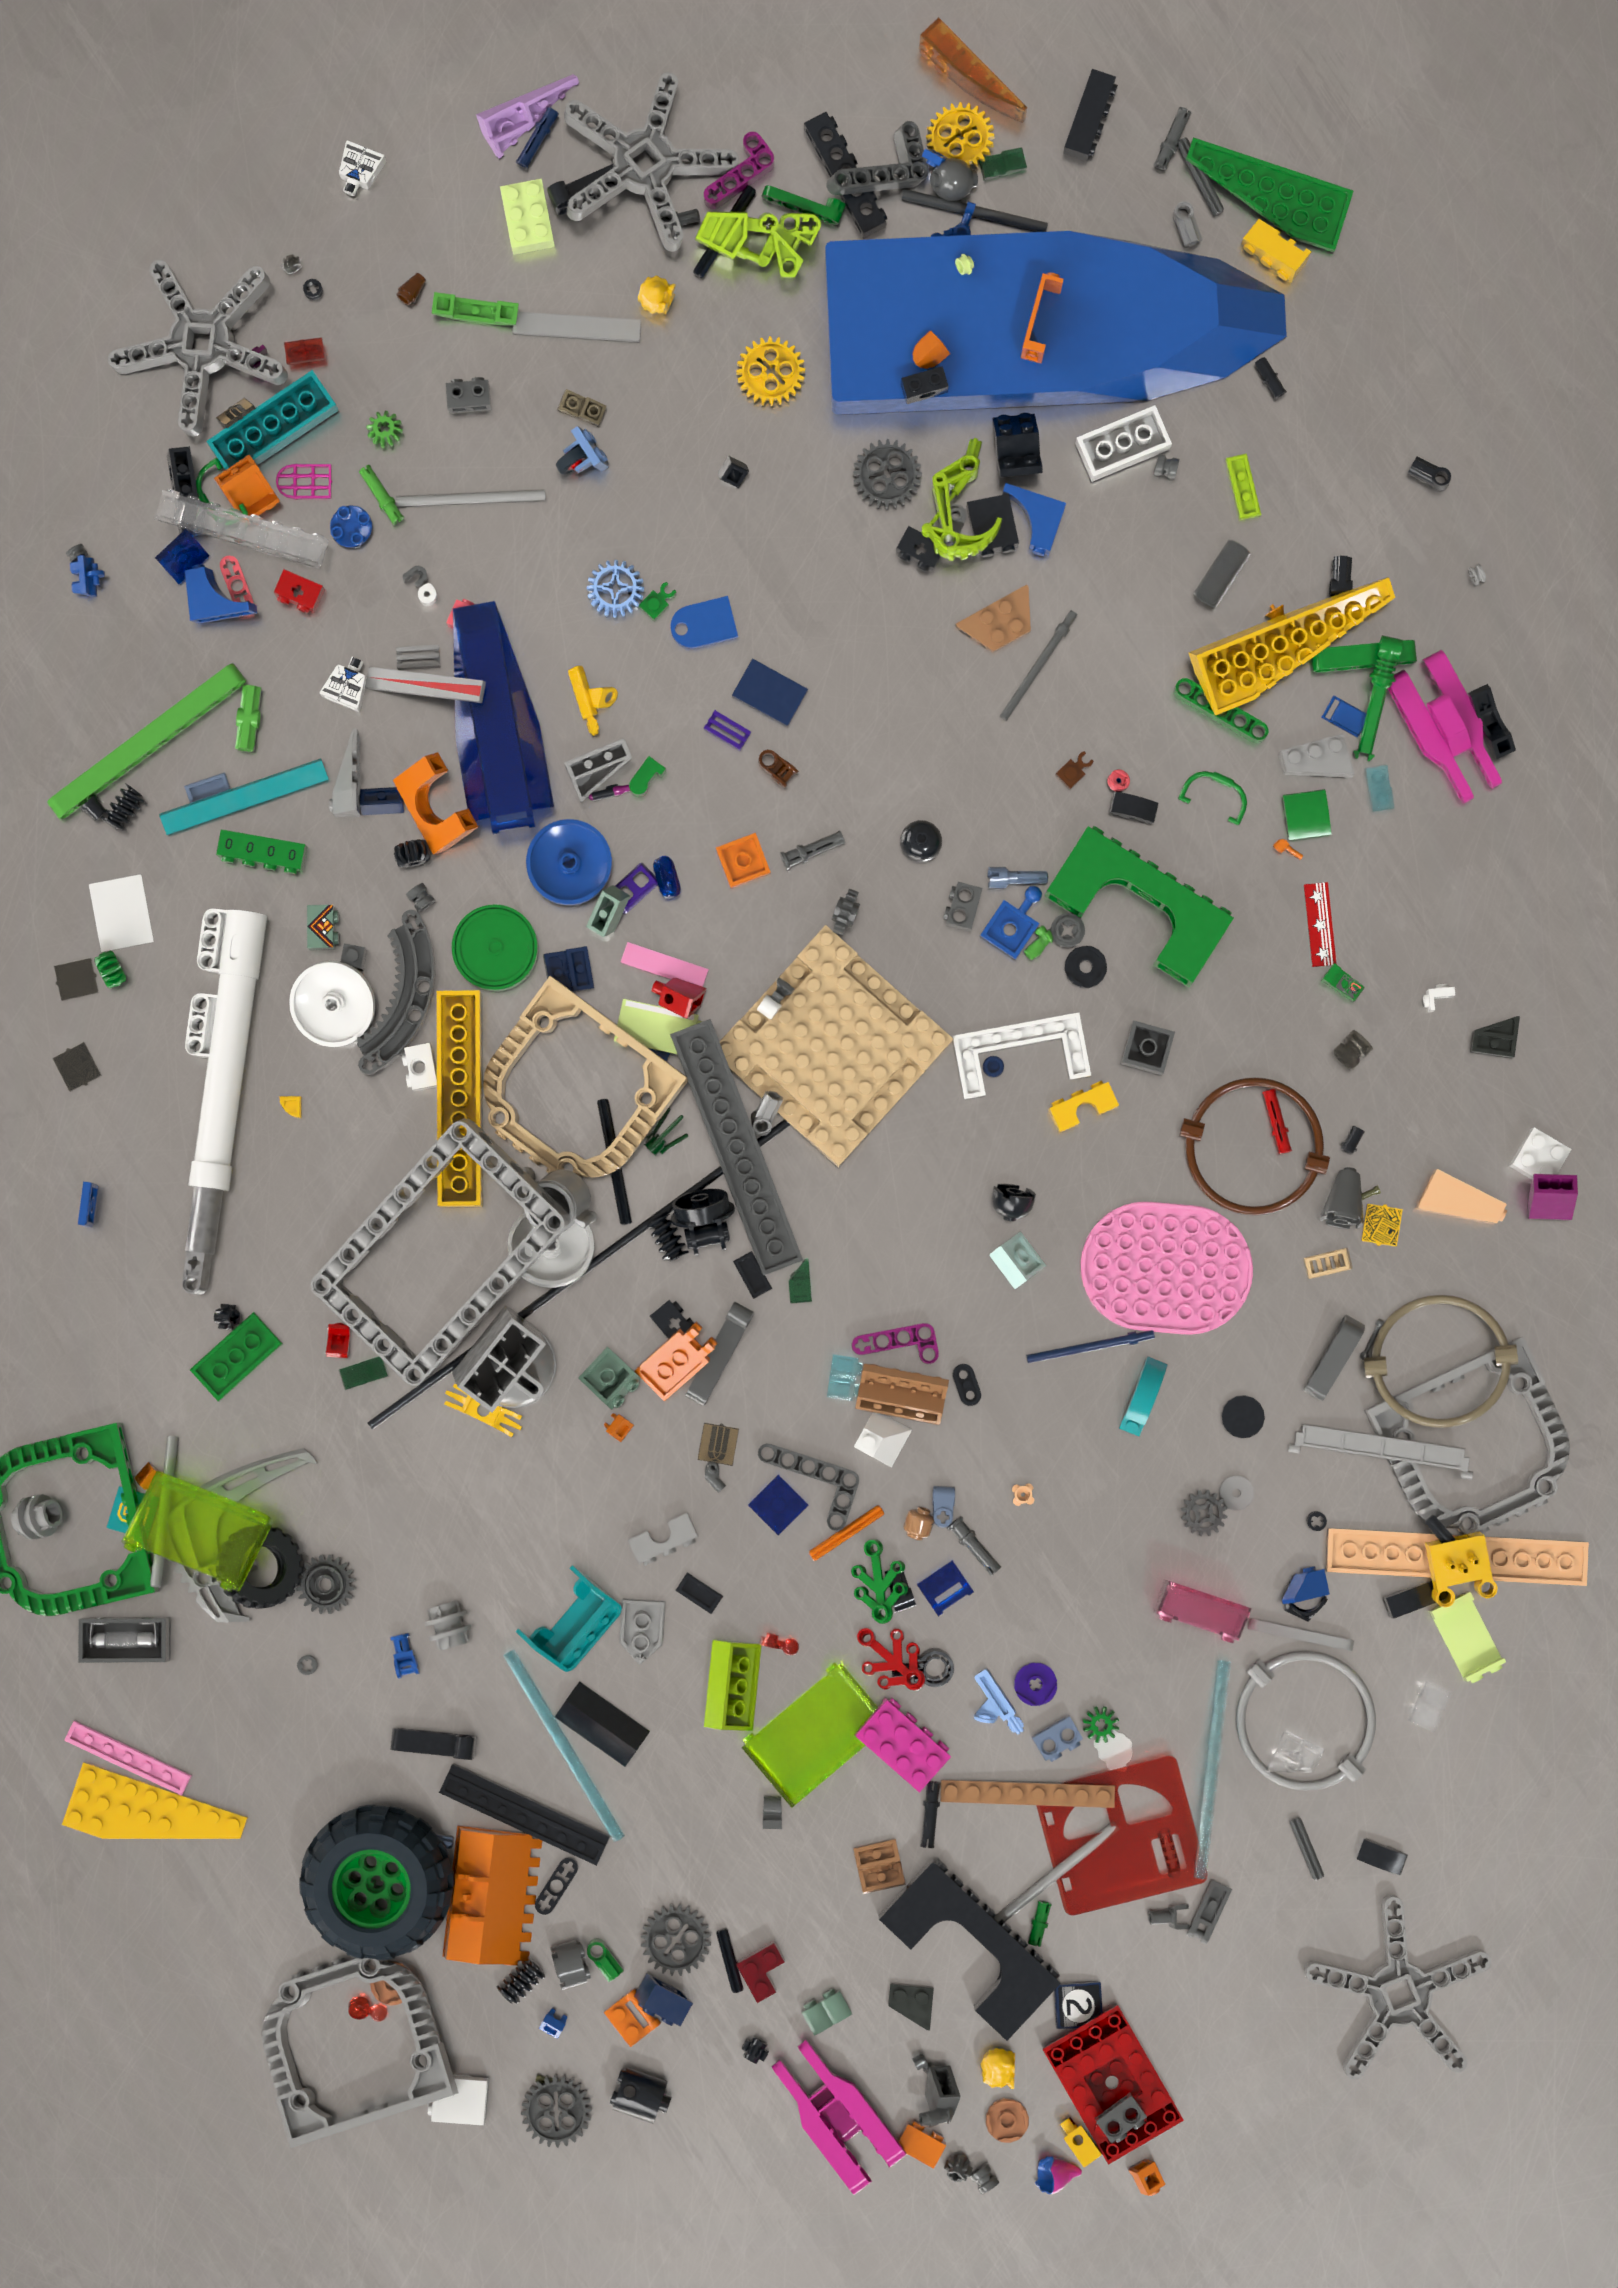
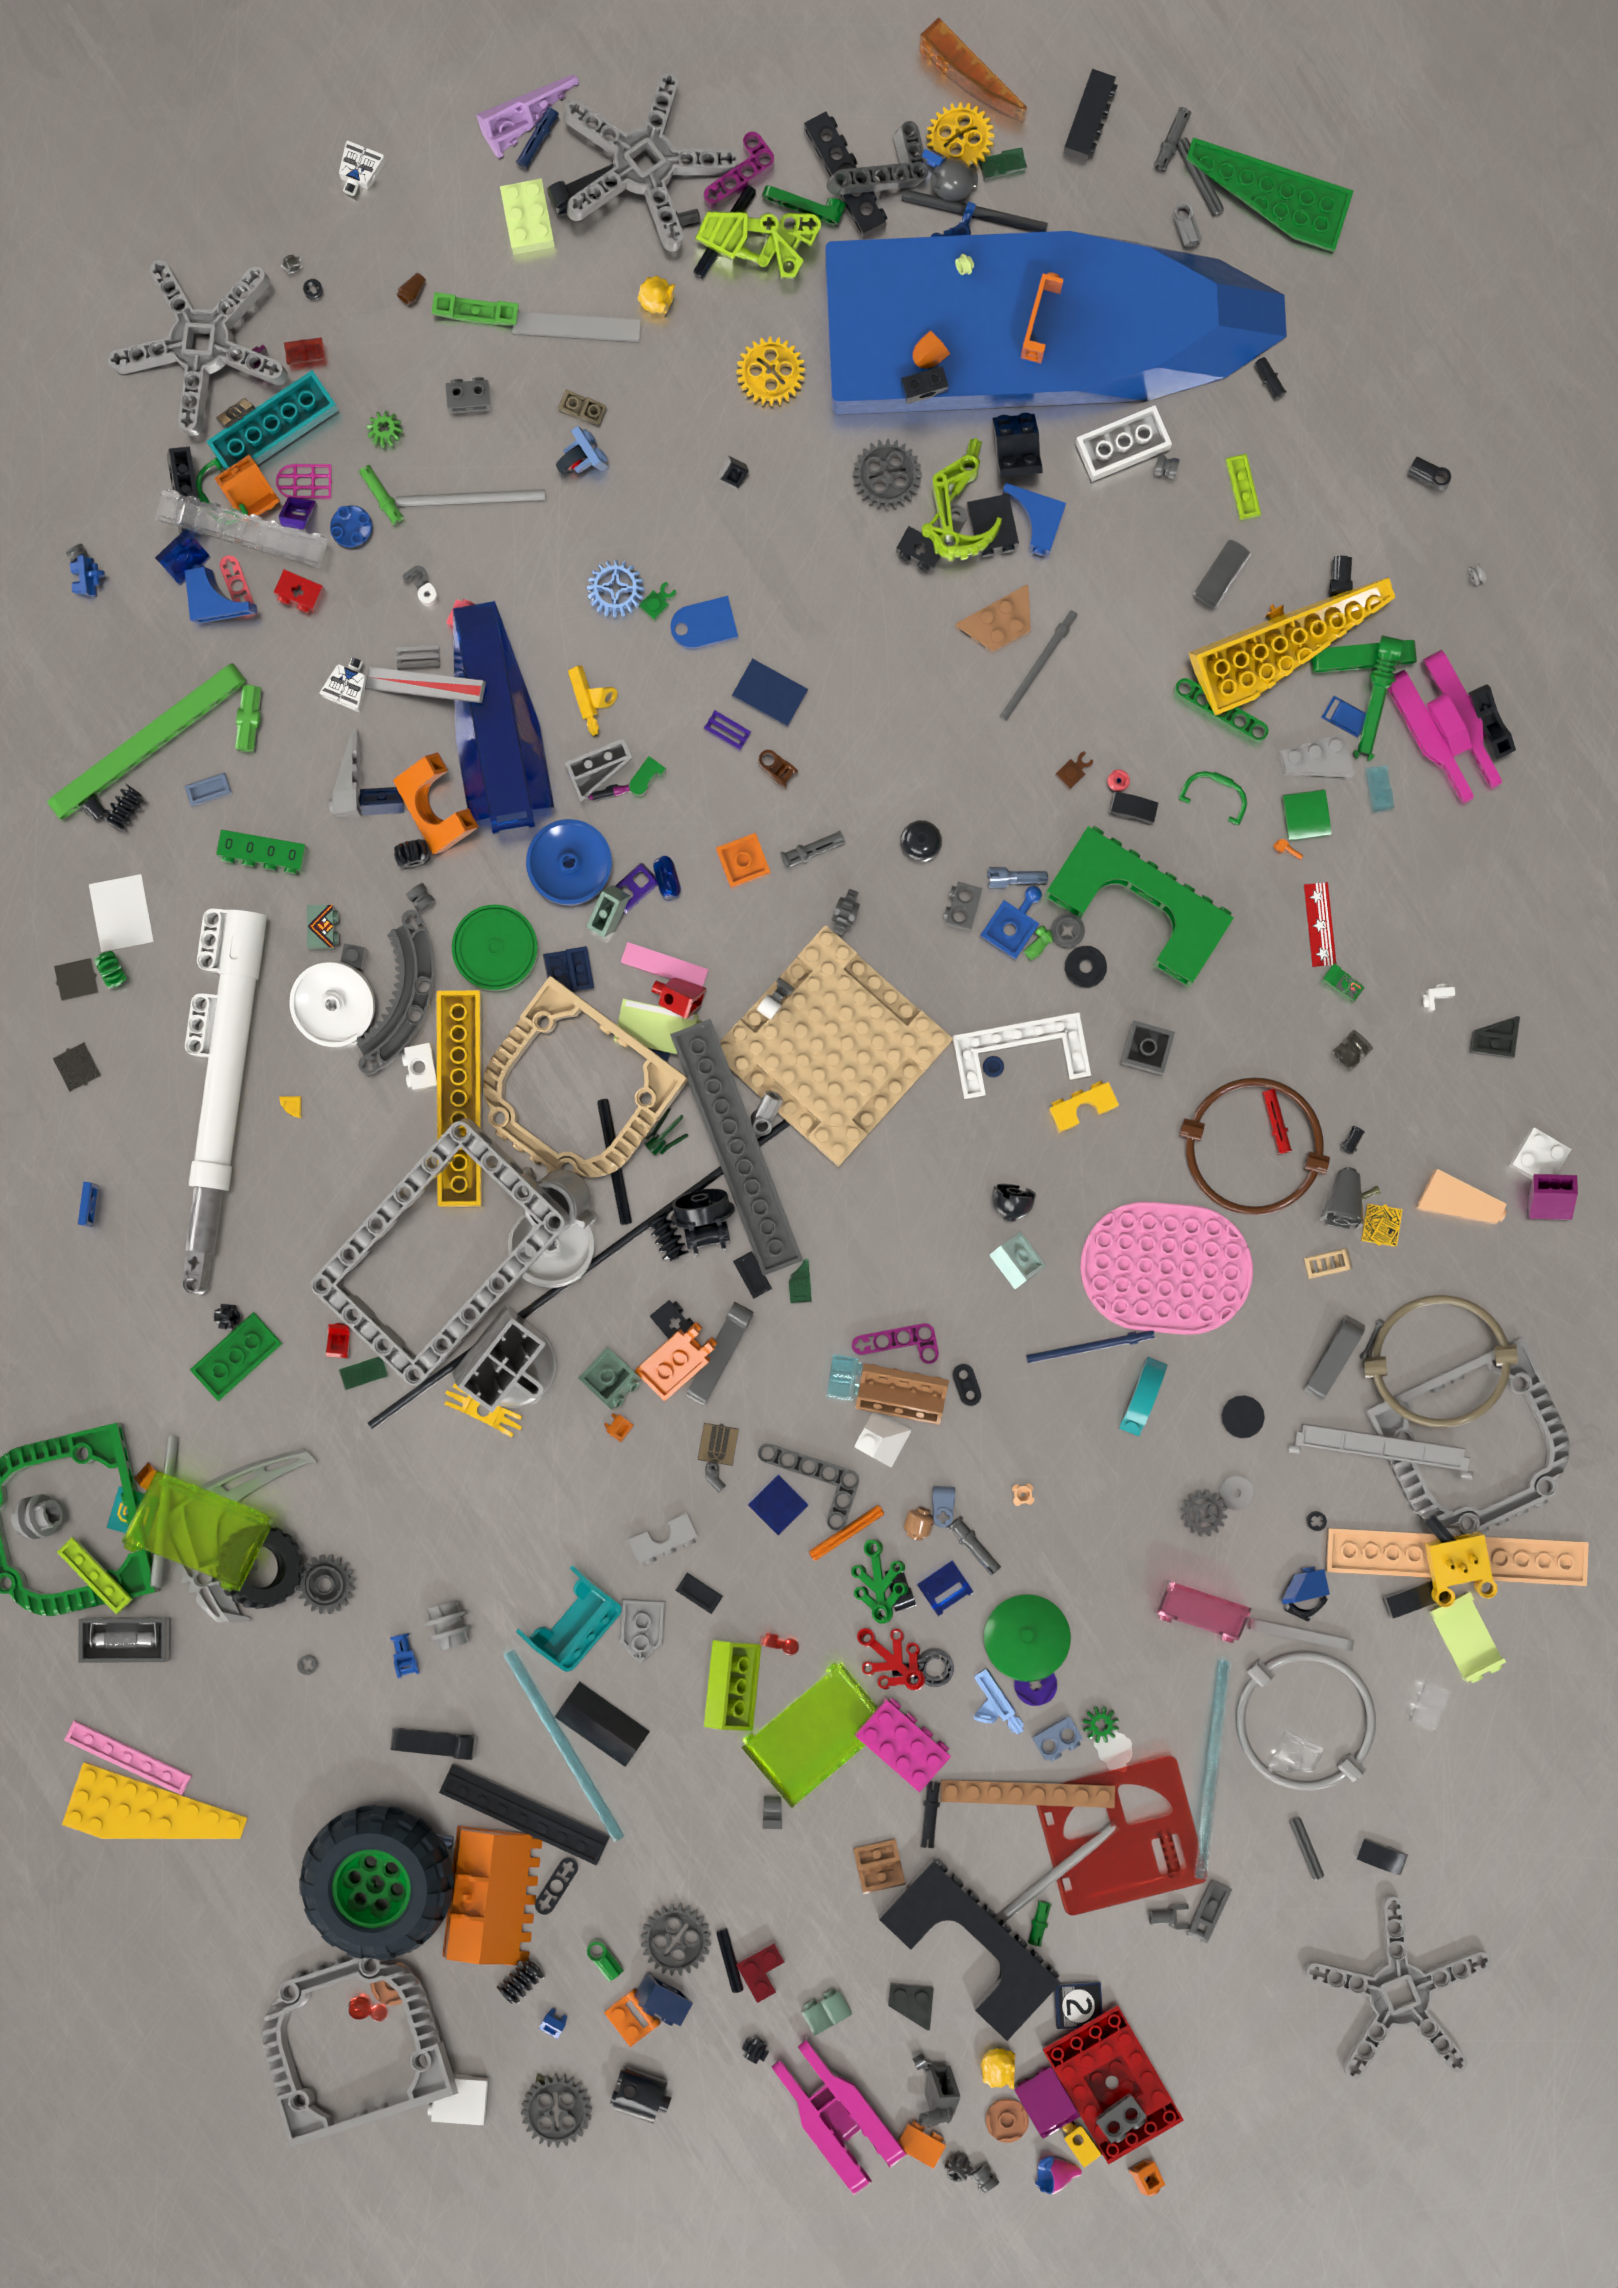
teal tile [159,758,329,835] -> none
dark grey brick [550,1940,591,1990] -> none
yellow wedge [1241,219,1312,282] -> none
none -> lime tile [57,1537,133,1614]
none -> dark purple piece [279,497,316,530]
none -> green dish [984,1595,1071,1682]
none -> magenta brick [1014,2067,1081,2139]

